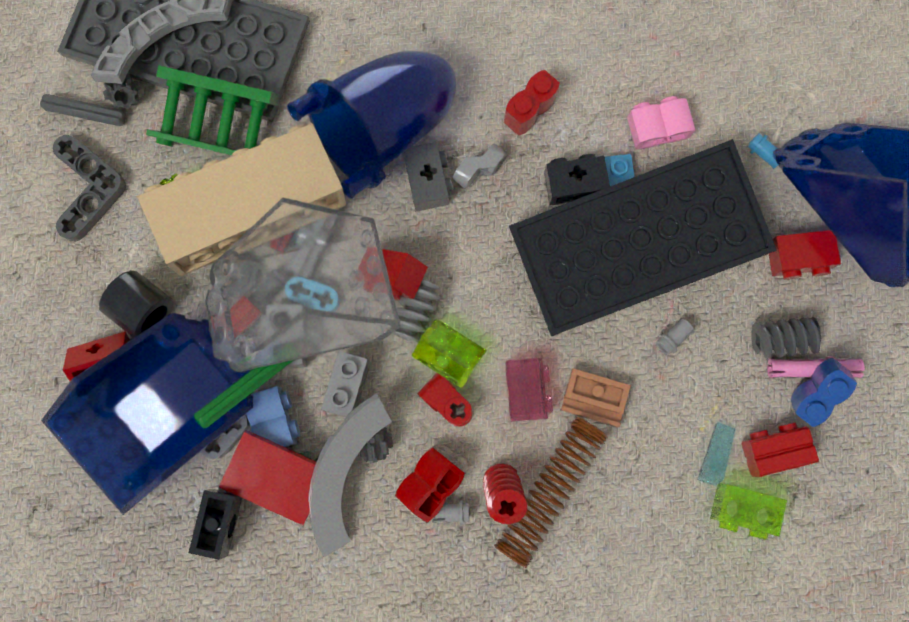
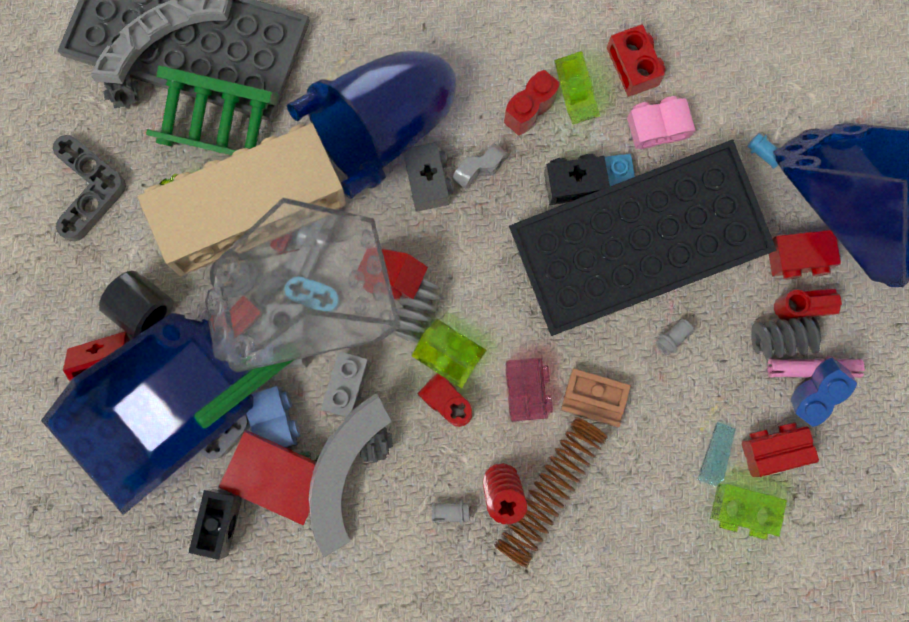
dark grey axle [40,94,126,126] -> none
red brick [395,448,465,523] -> none
none -> clear neon green brick [554,51,600,125]
none -> red brick [607,24,665,97]
none -> red piece [774,289,842,321]

